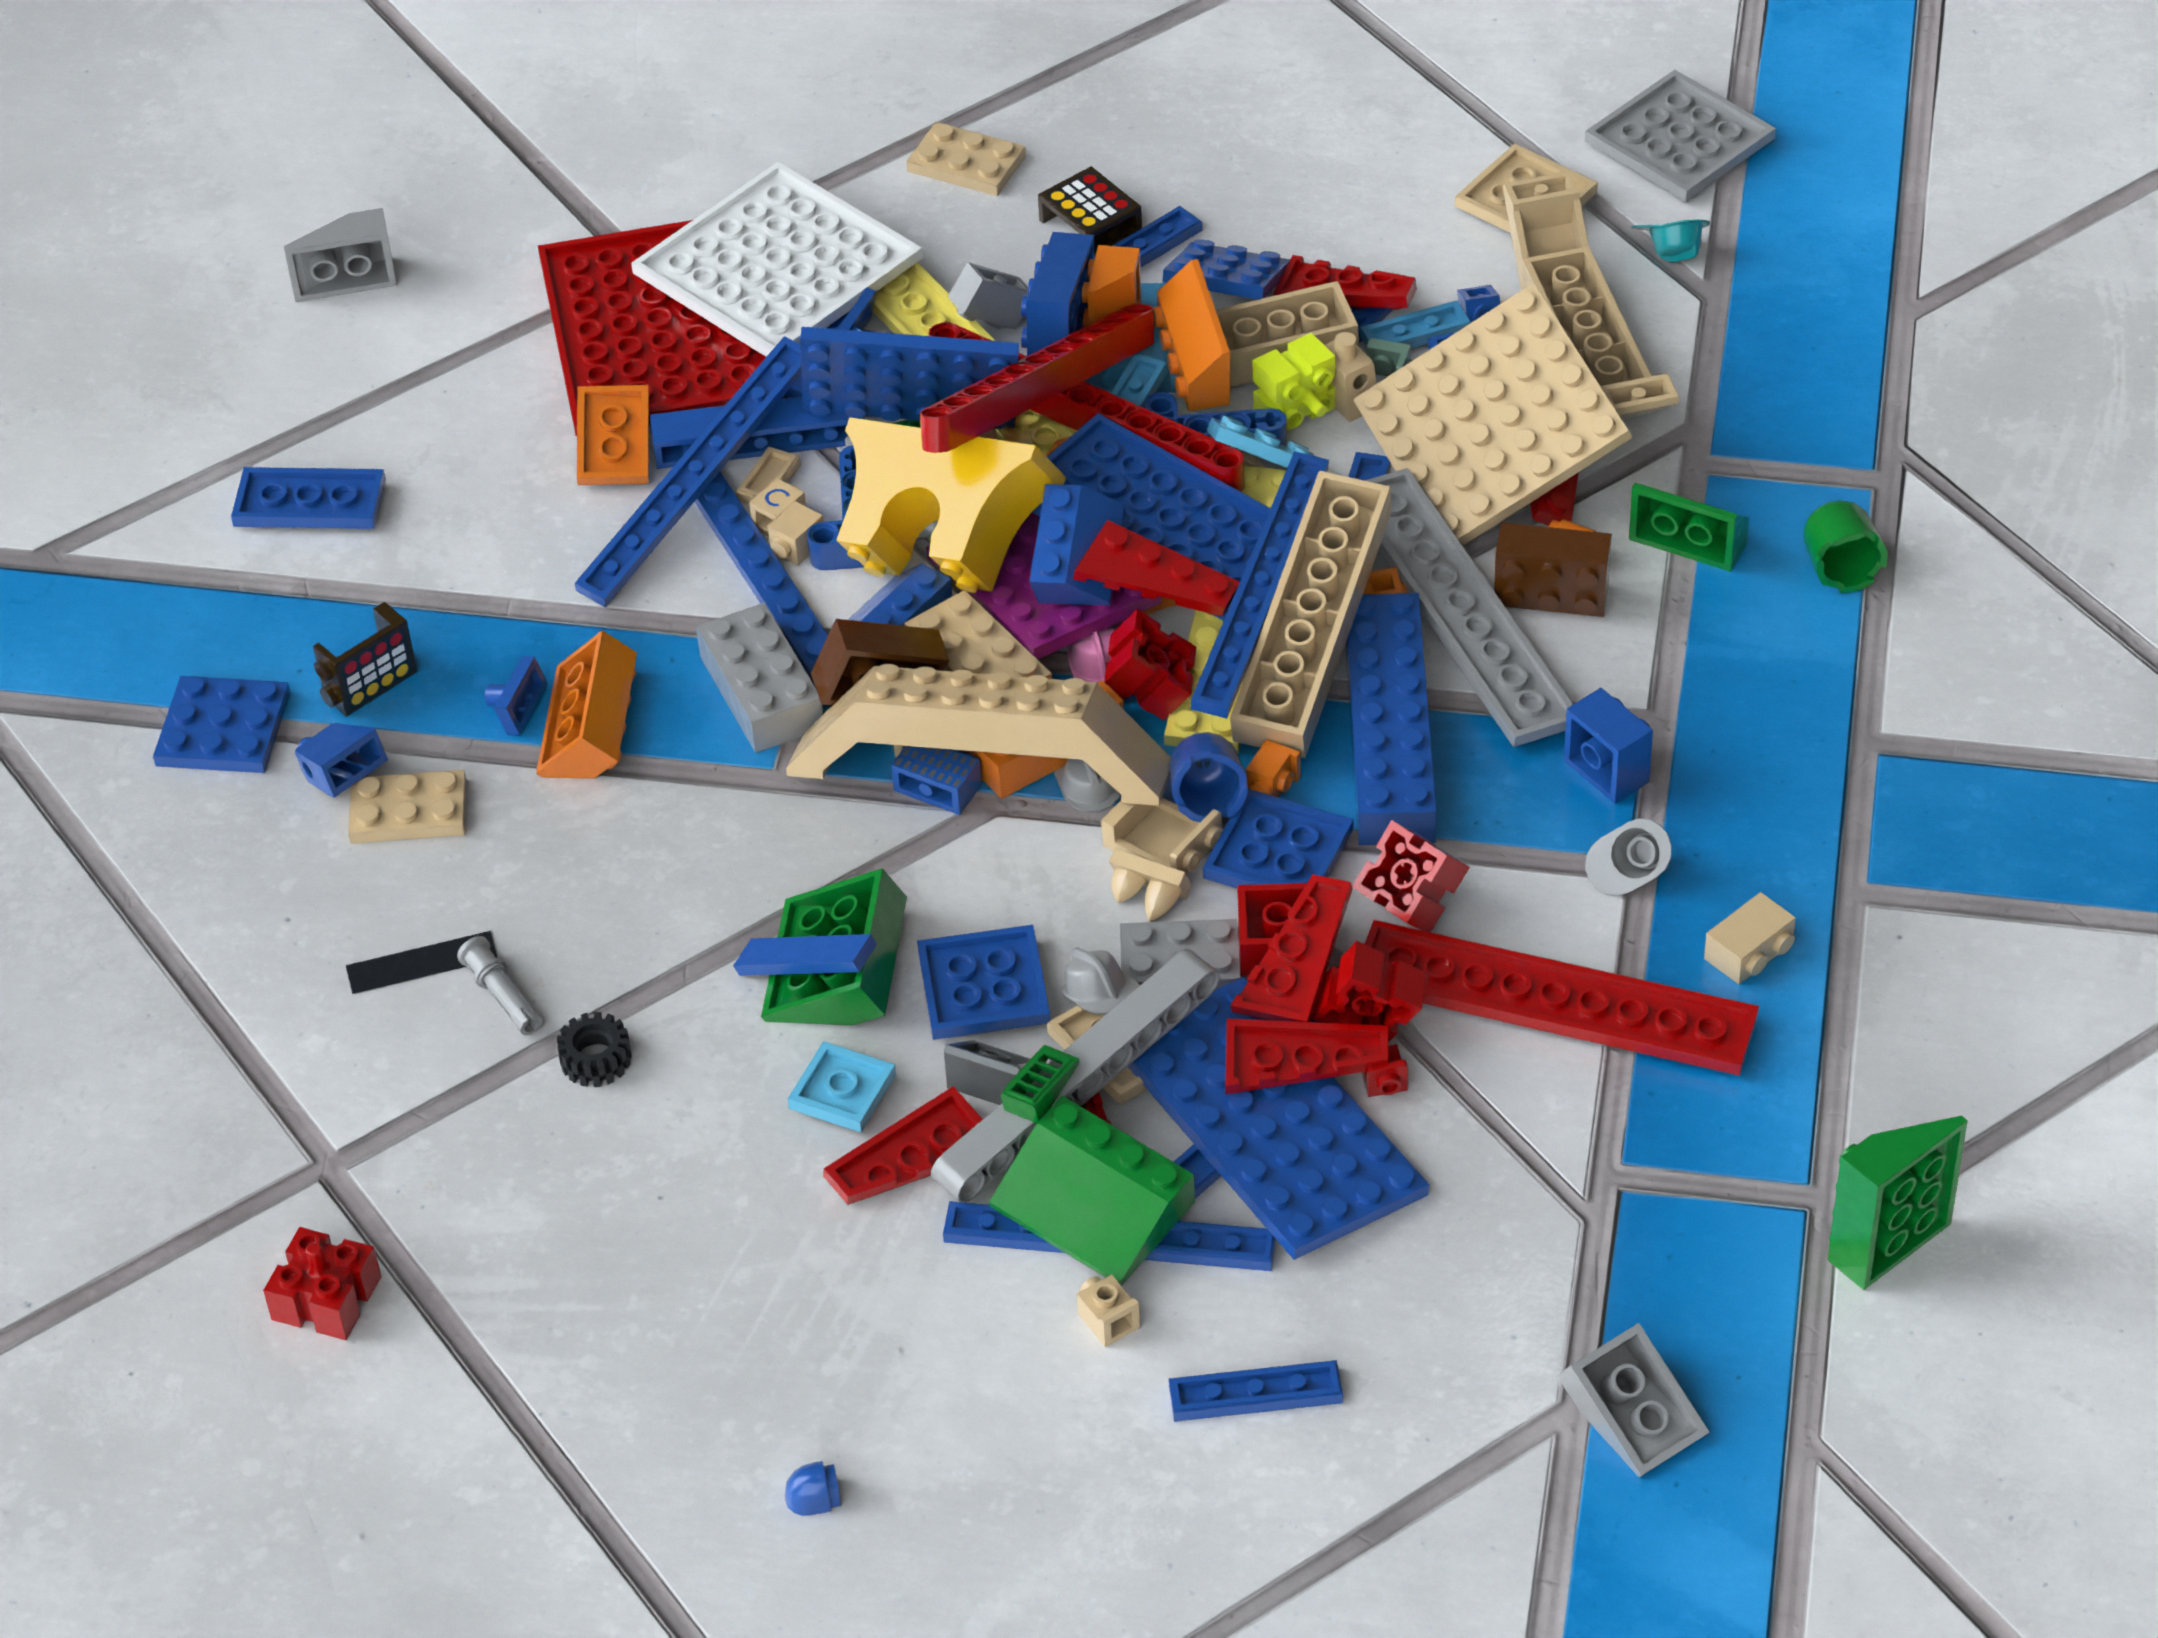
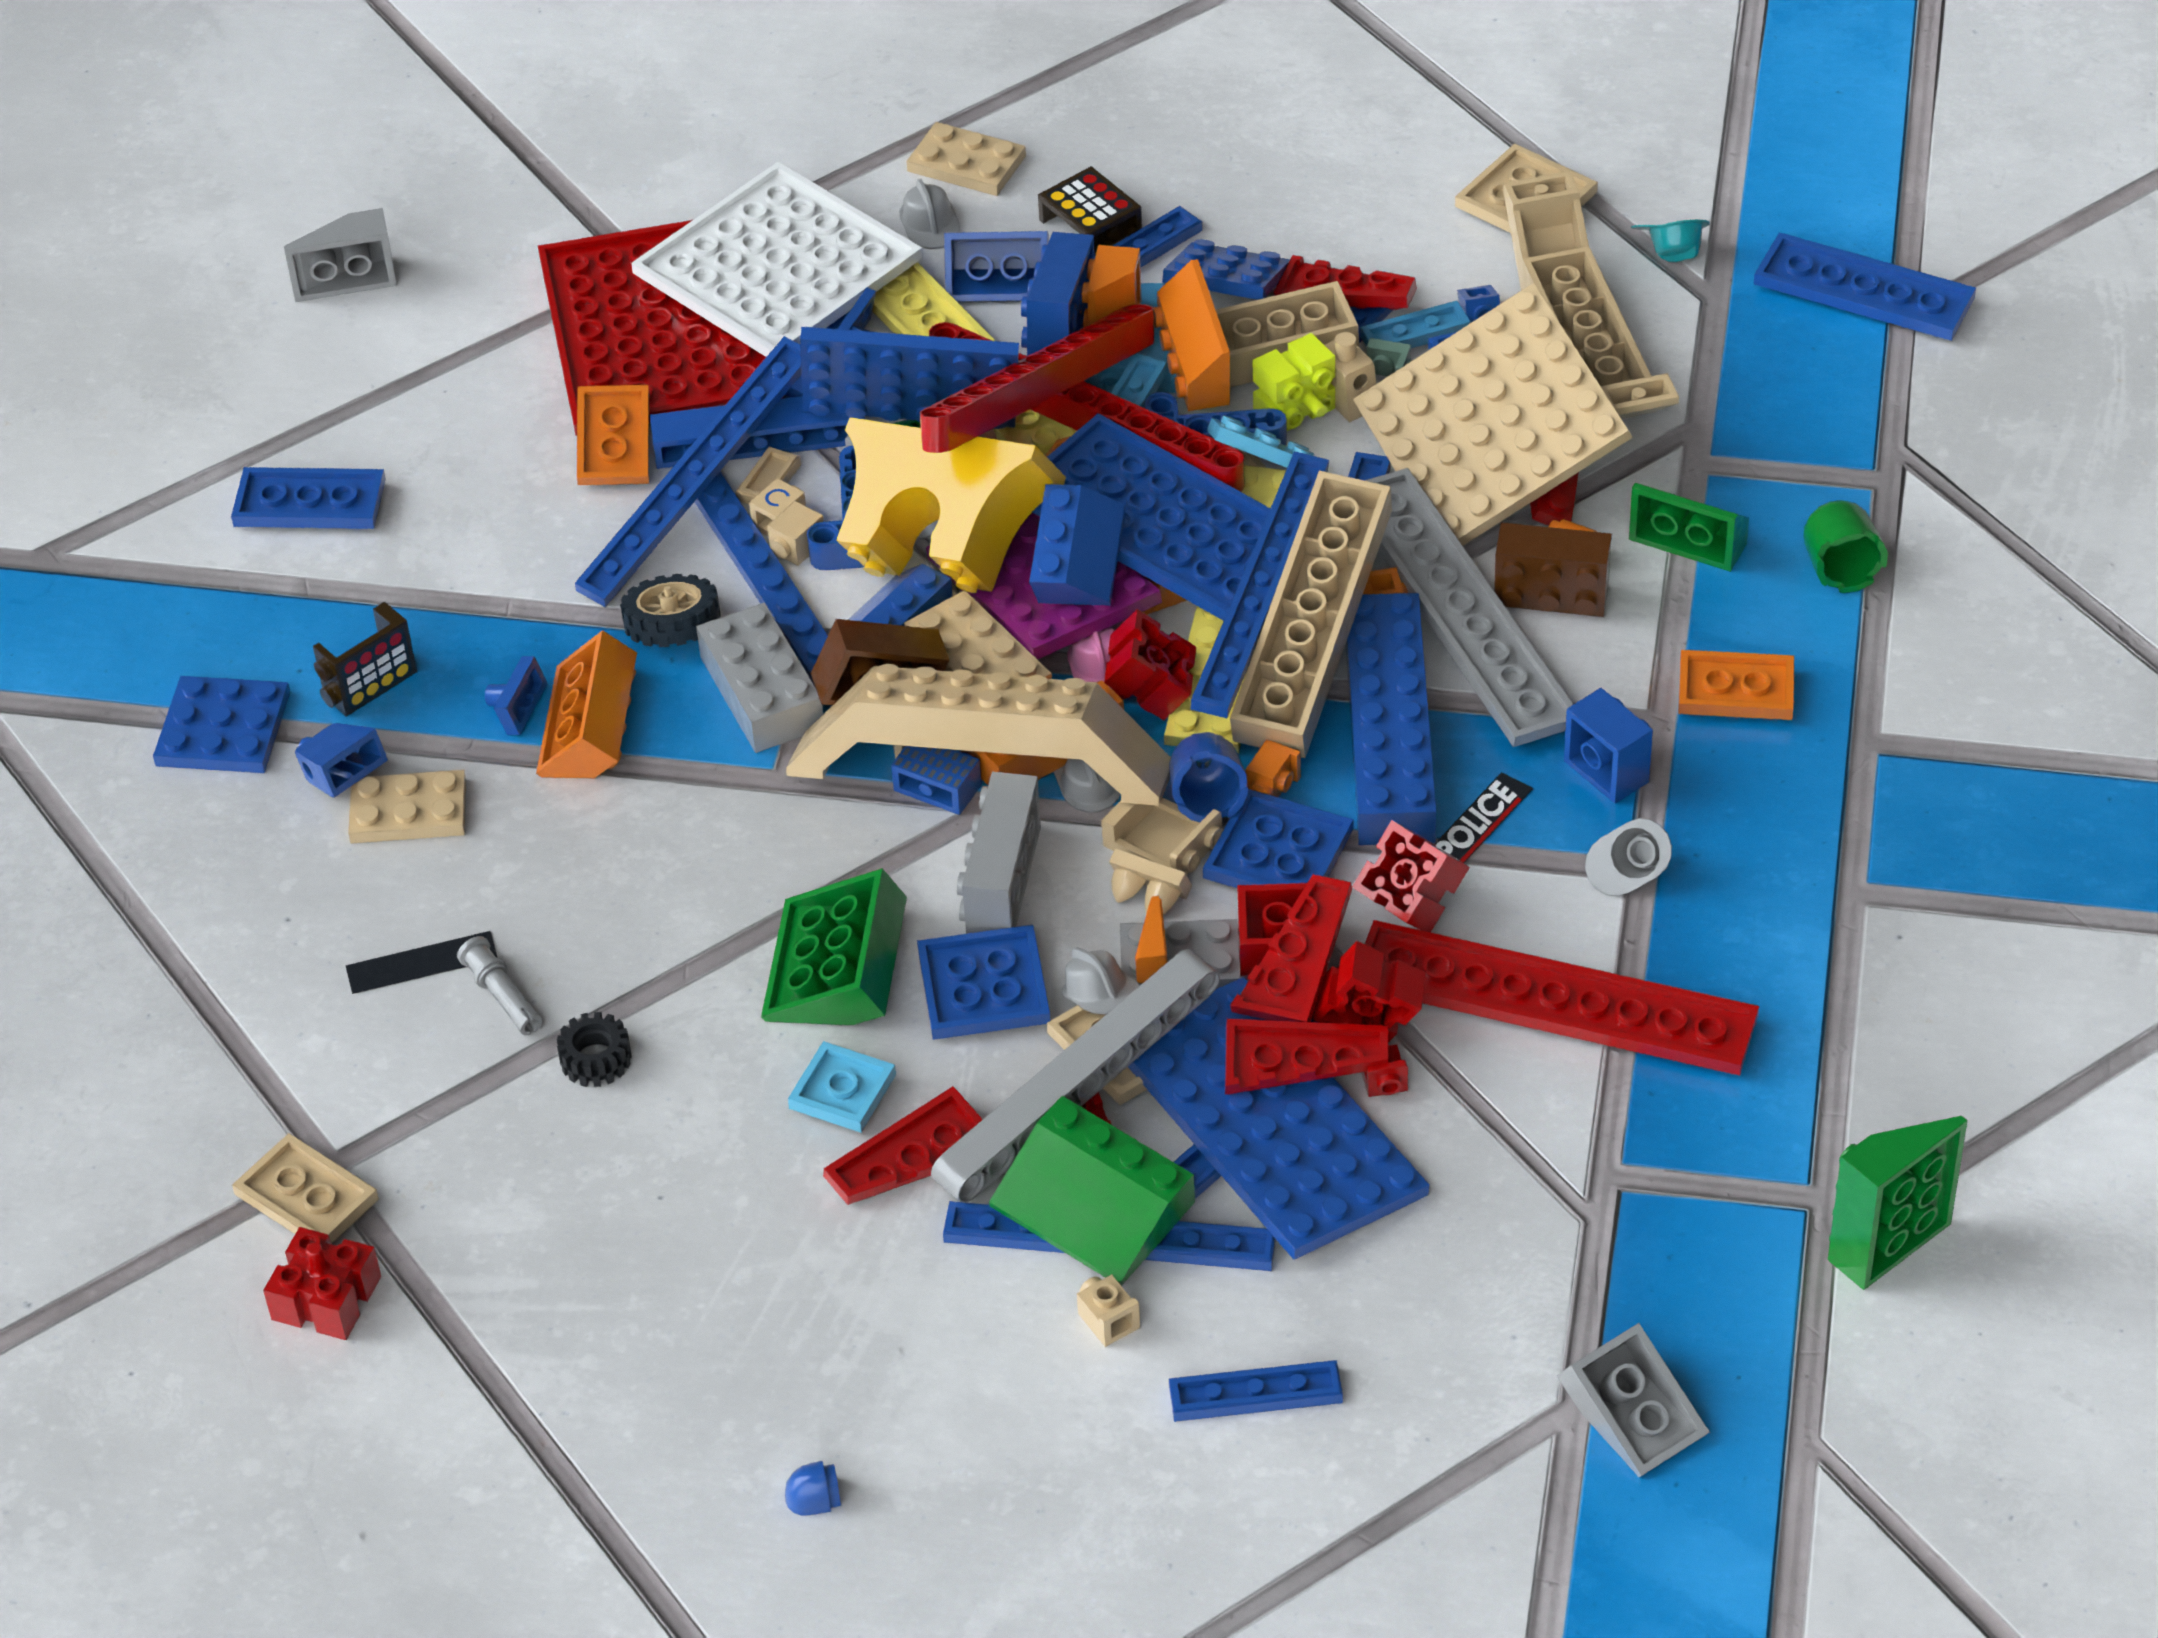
blue tile [733,934,877,976] -> none
dark grey slope [944,1040,1031,1105] -> none
light grey brick [948,262,1028,330] -> none
green slope [1000,1045,1080,1123] -> none
red wing [1073,520,1240,617] -> none
light grey plate [1585,70,1776,202] -> none
tan brick [1704,892,1796,985] -> none
none -> tan plate [232,1133,379,1244]
none -> black wheel [620,574,721,647]
none -> light grey piece [899,179,960,249]
none -> blue slope [944,231,1049,302]
none -> light grey brick [957,771,1041,934]
none -> orange slope [1135,896,1168,983]
none -> sticker [1435,772,1533,863]
none -> orange plate [1678,650,1794,720]
none -> blue plate [1754,232,1976,341]

